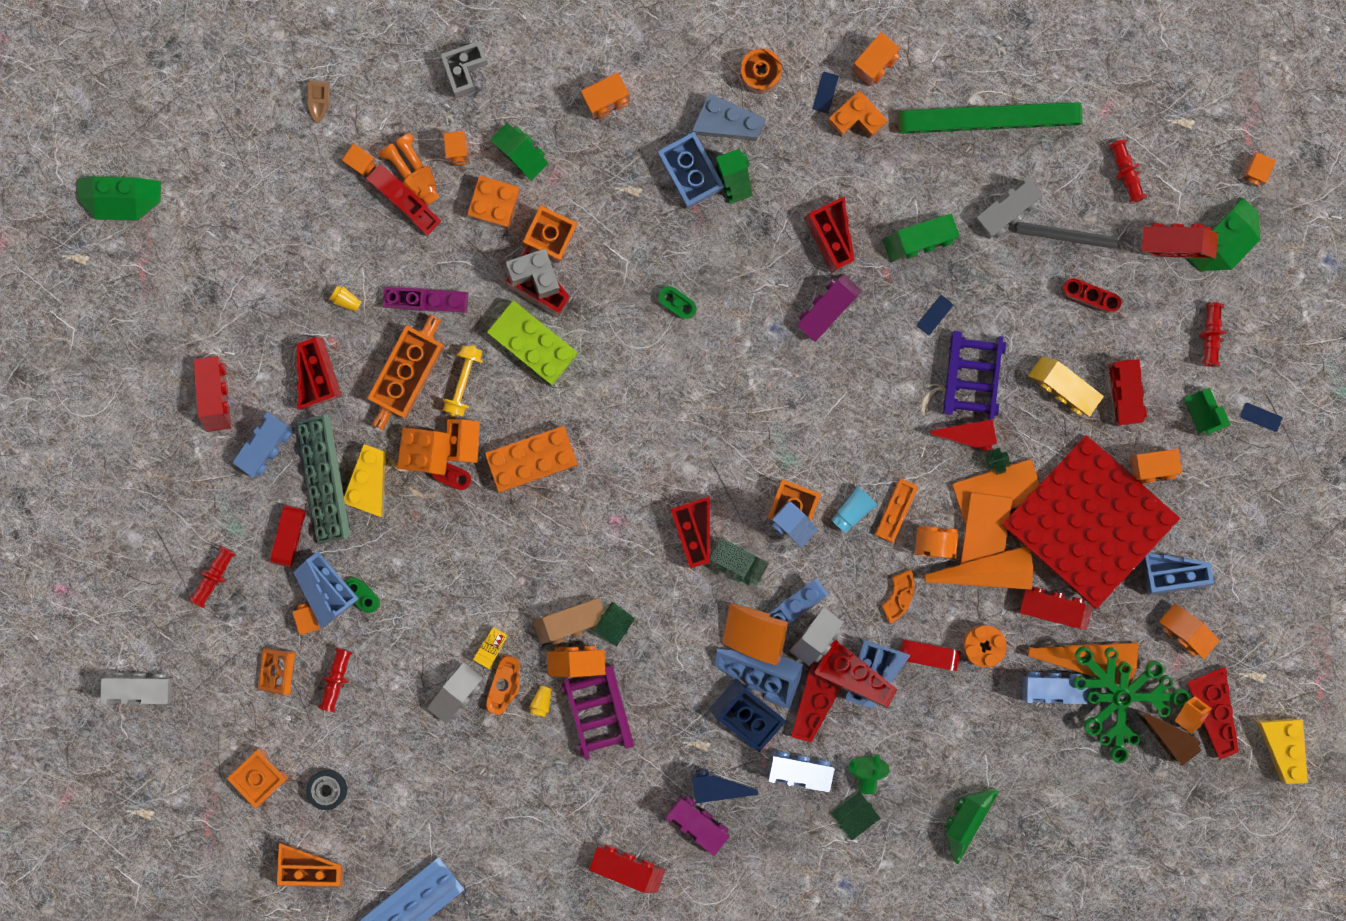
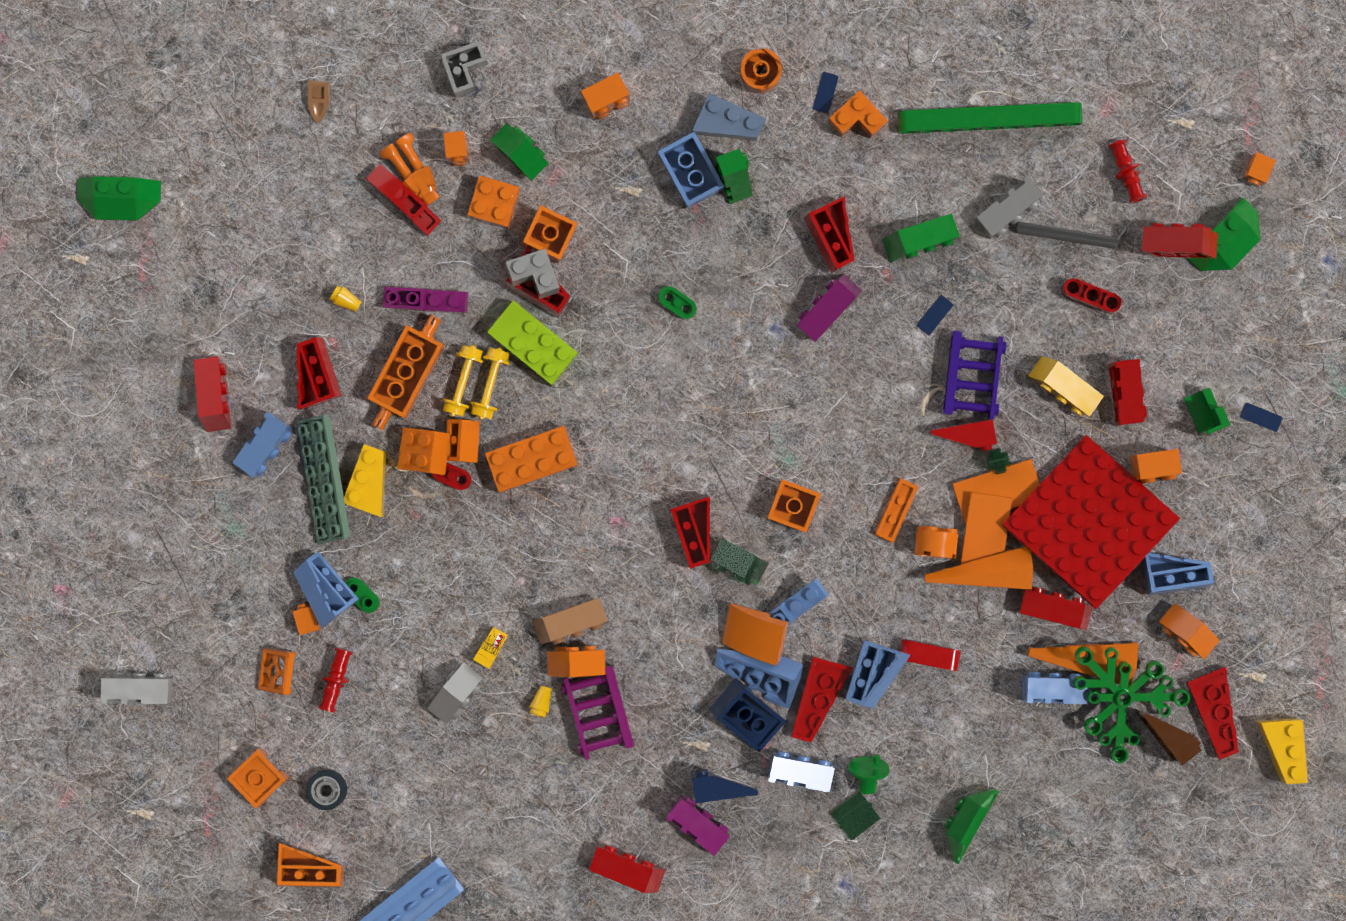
red piece [188,545,236,608] -> none
red beam [270,505,306,568] -> none
orange brick [342,143,376,177] -> none
orange piece [485,655,521,715] -> none
clear green piece [593,602,635,647] -> none
medium blue wedge [771,501,818,548] -> none
light grey brick [789,607,844,666] -> none
red wing [814,640,897,708] -> none
medium azure plant [831,485,879,533] -> none
orange brick [851,32,900,86] -> none
orange tile [881,569,915,624] -> none
orange brick [962,625,1007,667] -> none
orange brick [1175,696,1211,734] -> none
red piece [1199,302,1227,367] -> none
none -> yellow piece [470,346,510,420]

